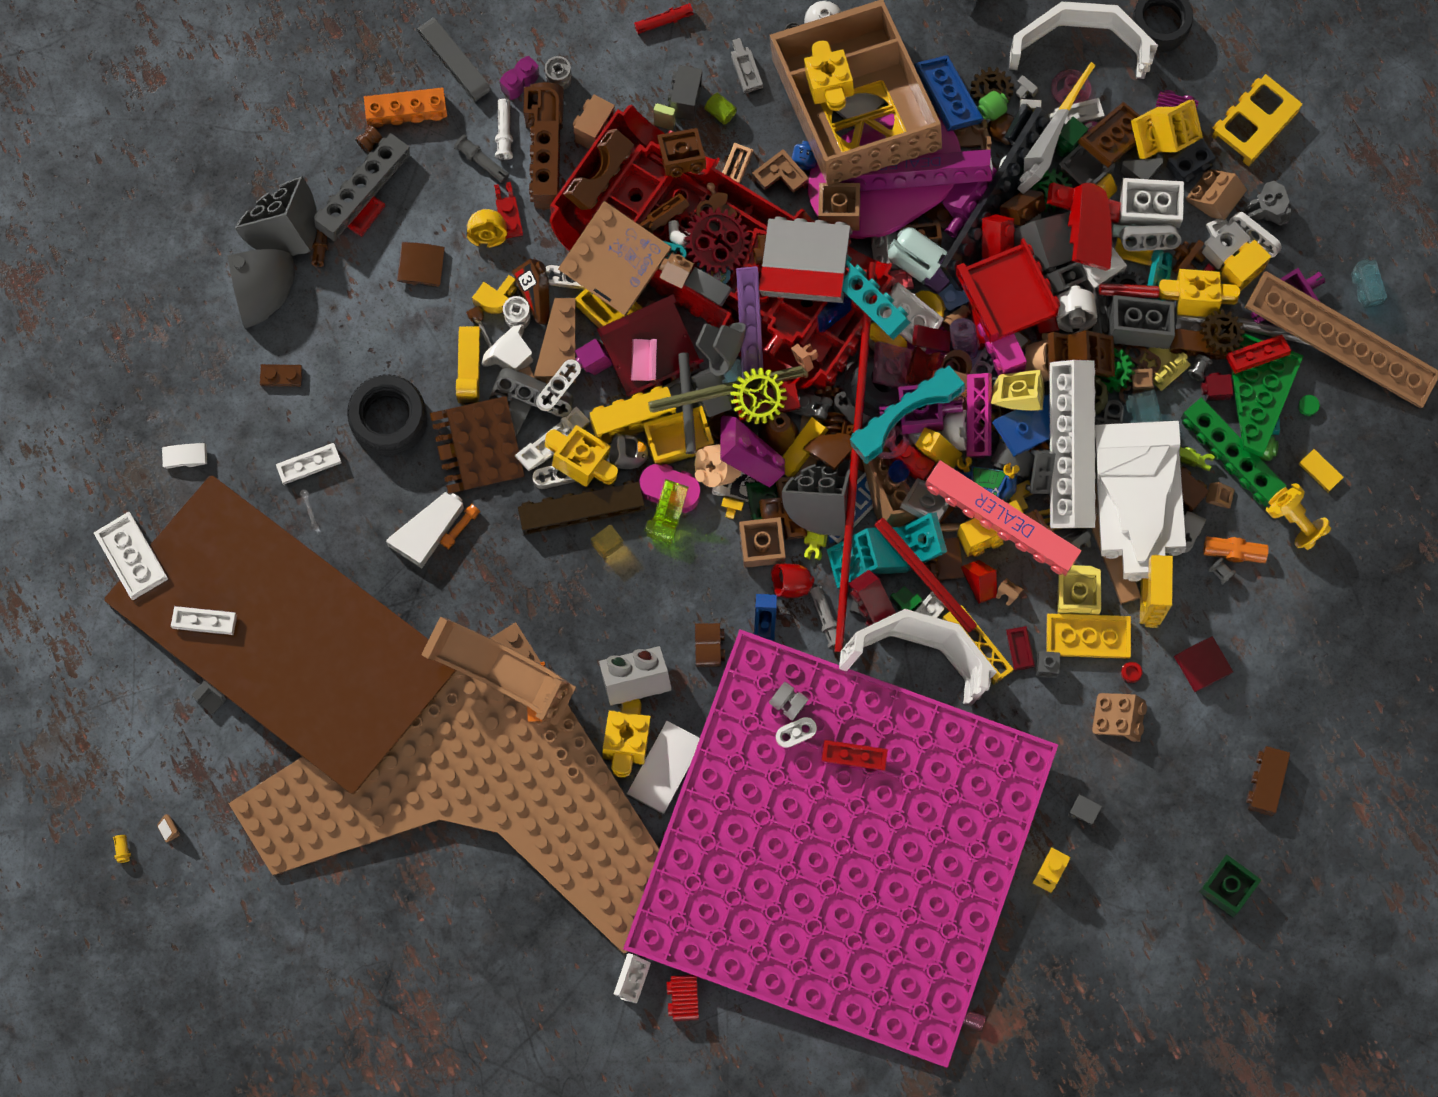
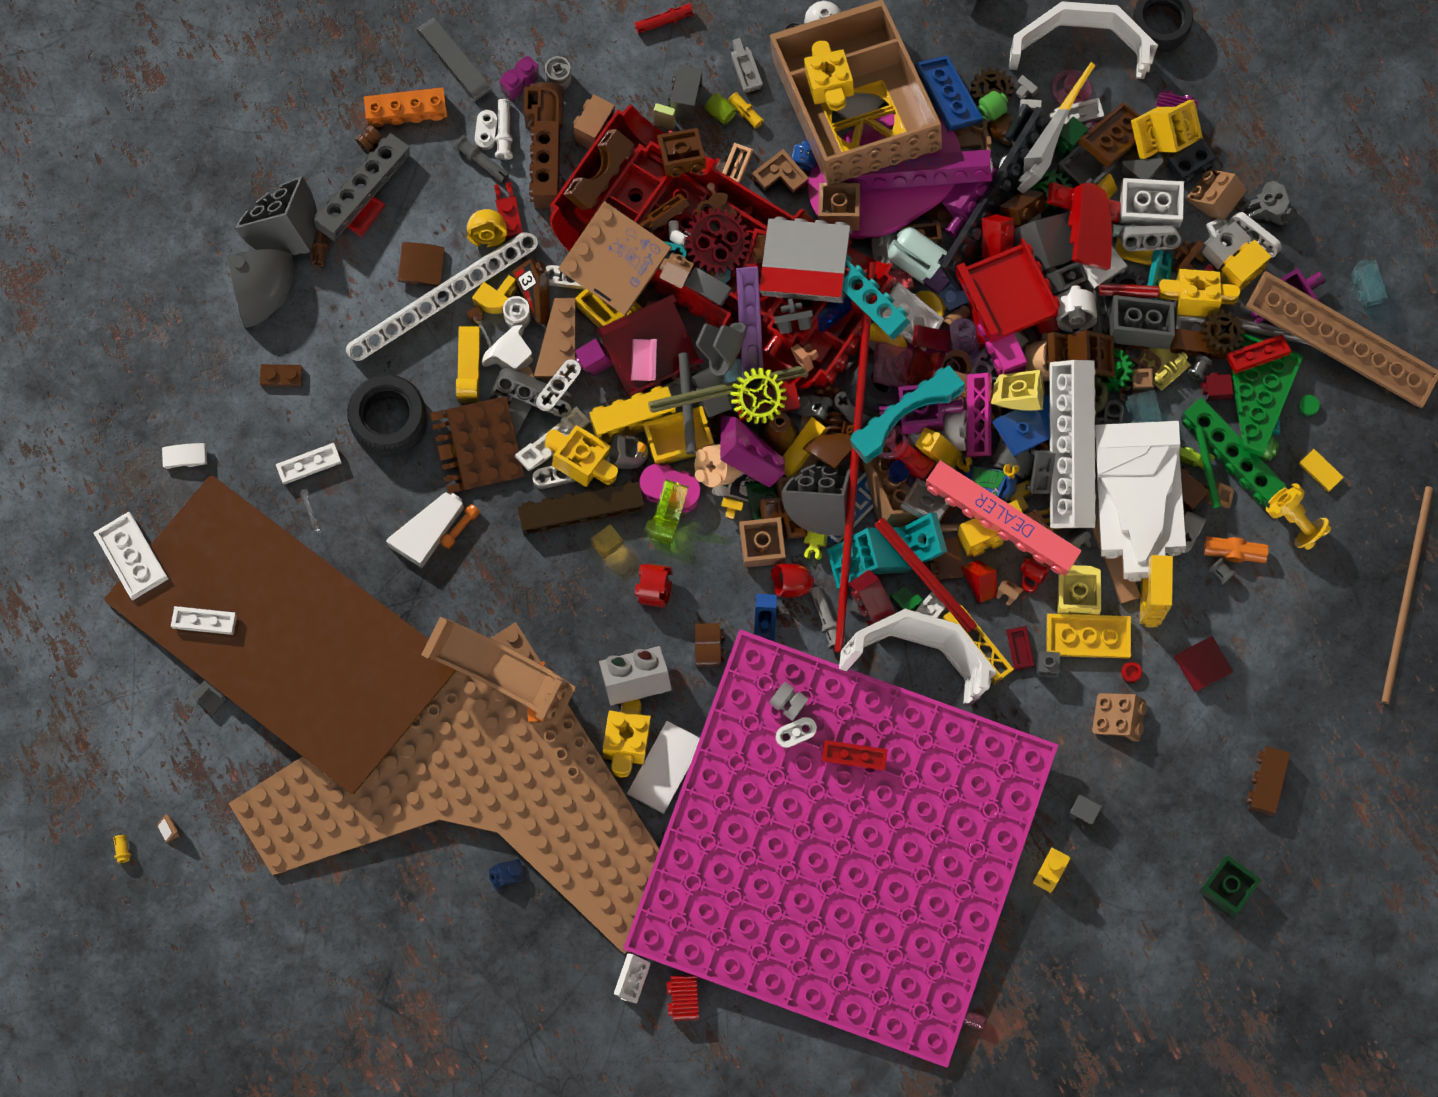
yellow window [1212,74,1303,167] -> none
none -> white beam [346,233,538,361]
none -> white plate [475,110,497,150]
none -> dark blue bracket [489,859,526,889]
none -> red brick [635,563,673,608]
none -> yellow pin [728,92,764,129]
none -> dark grey hips [773,298,813,334]
none -> red piece [1020,556,1050,593]
none -> green bar [1195,427,1221,509]
none -> medium nougat piece [1381,486,1434,704]

